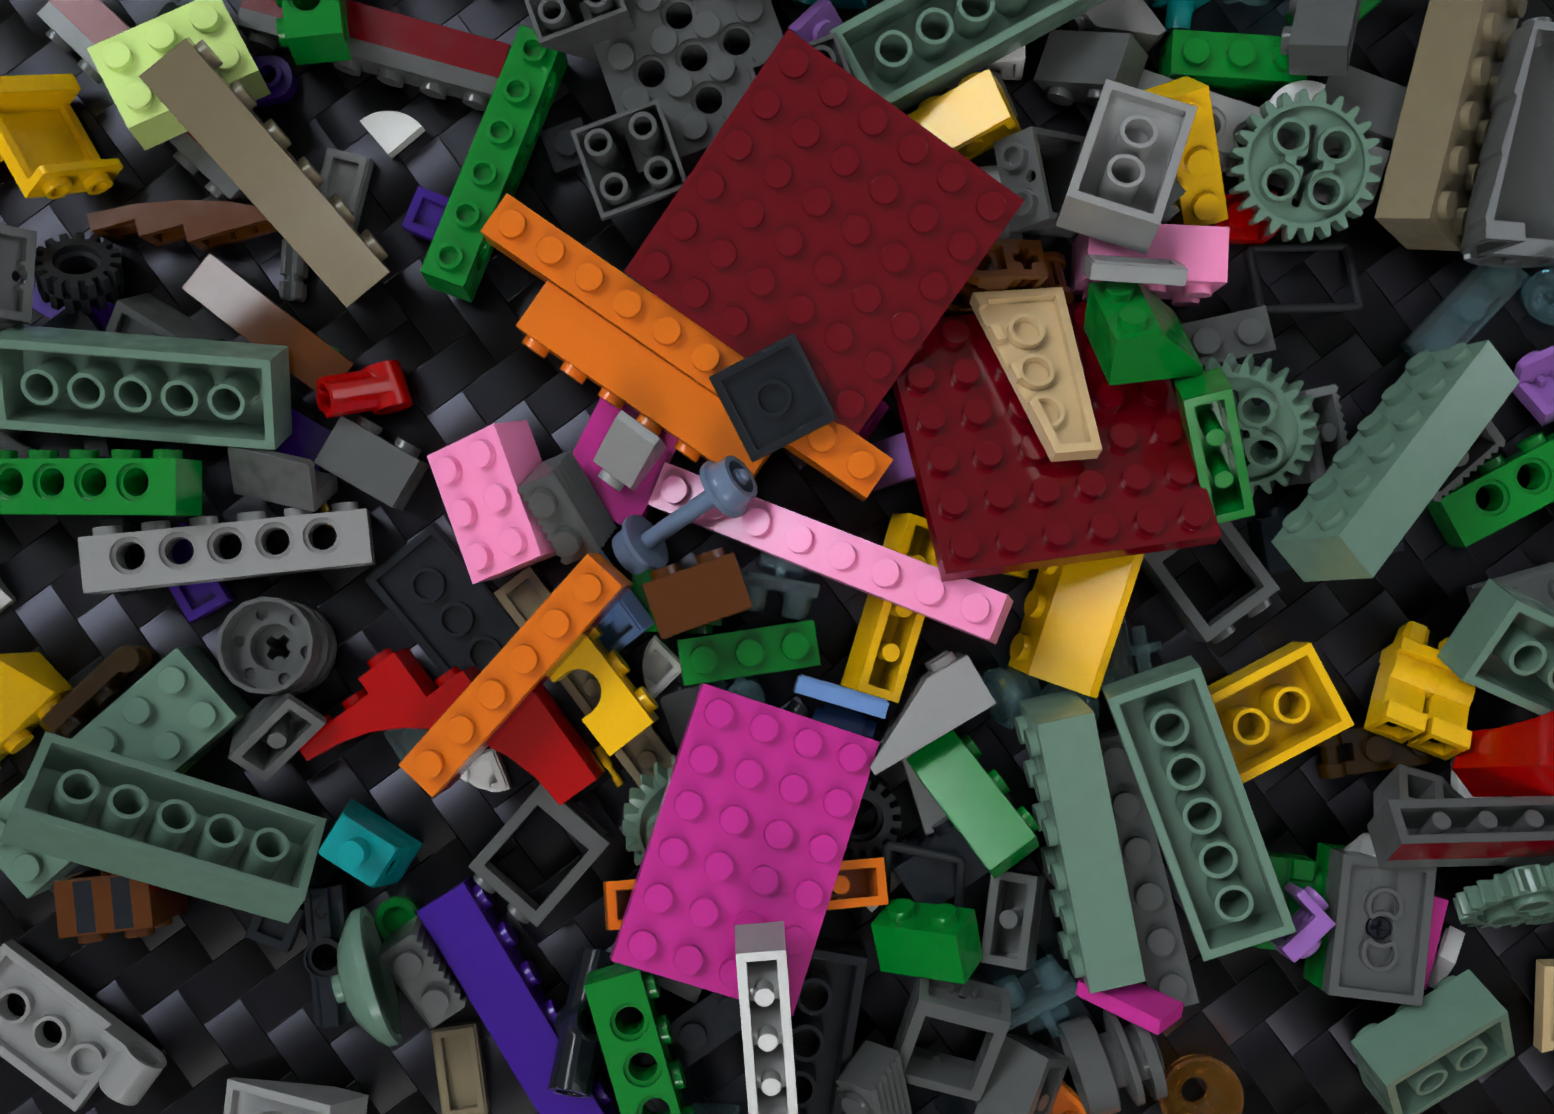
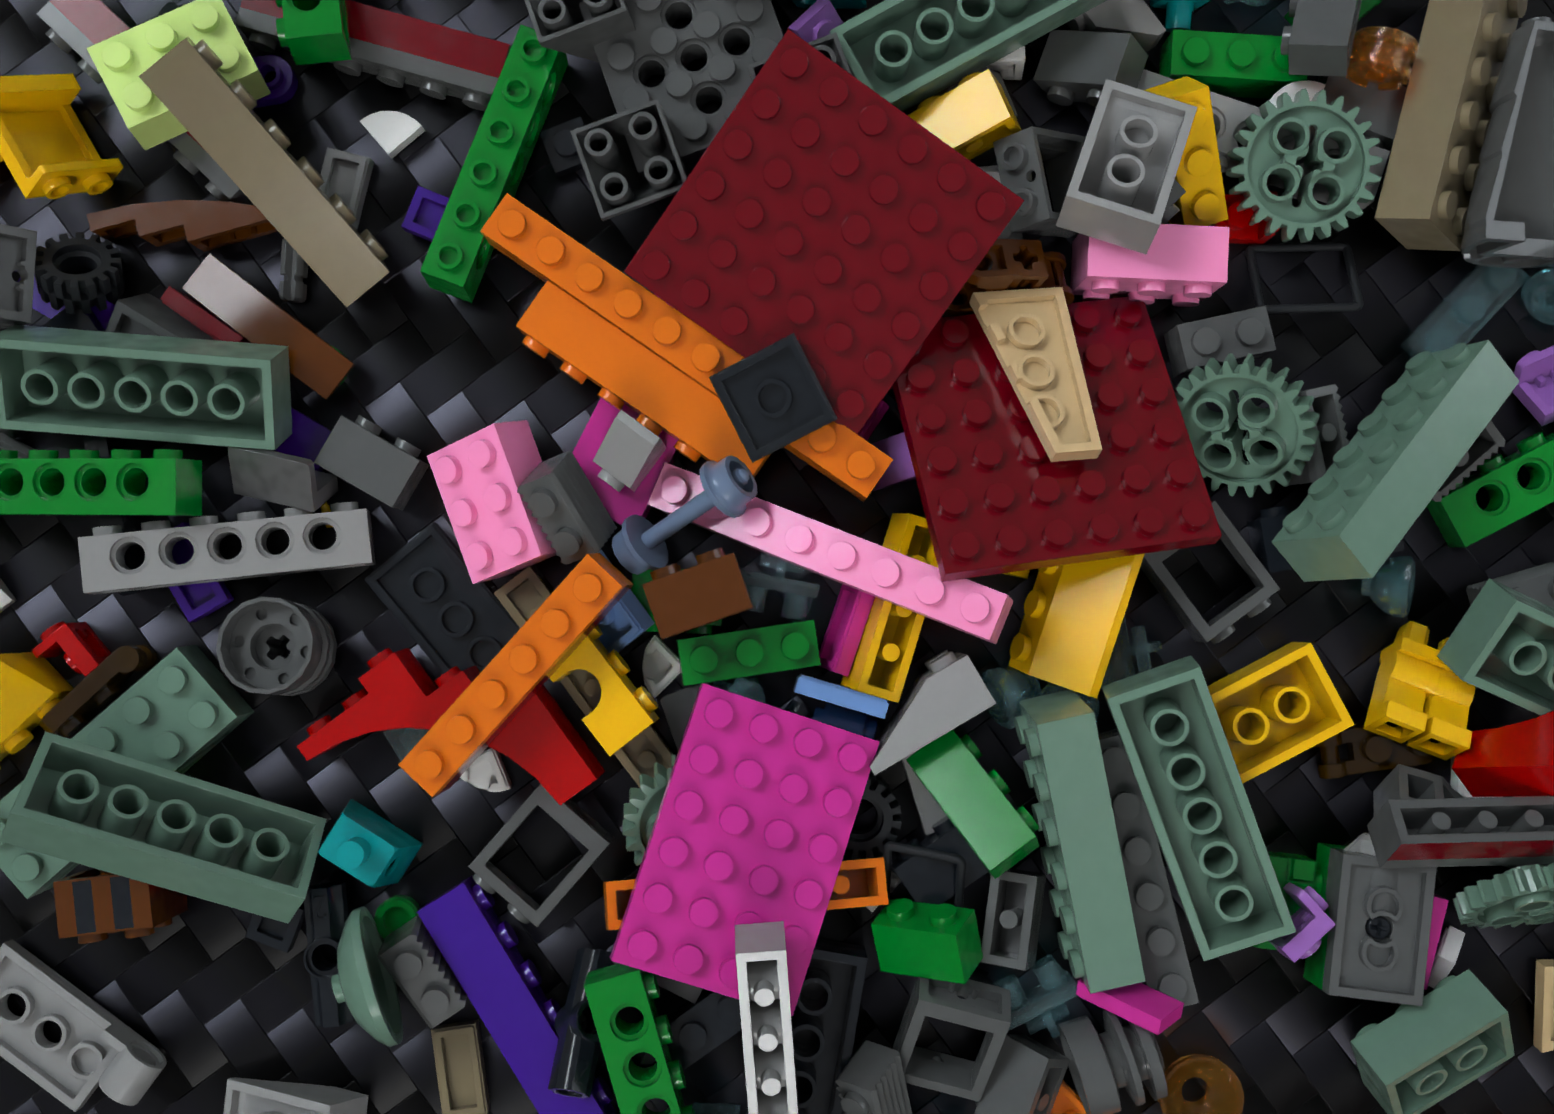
dark grey slope [228,693,327,782] -> none
red piece [315,360,413,418] -> none
yellow piece [593,745,625,787] -> none
light grey tile [1082,254,1188,286] -> none
green slope [1084,281,1203,386] -> none
green brick [1173,367,1255,524] -> none
none -> red bracket [31,621,111,677]
none -> dark red tile [160,286,251,343]
none -> dark pink tile [819,584,875,677]
none -> clear orange wheel [1346,26,1420,91]
none -> clear light blue brick [1361,556,1416,619]

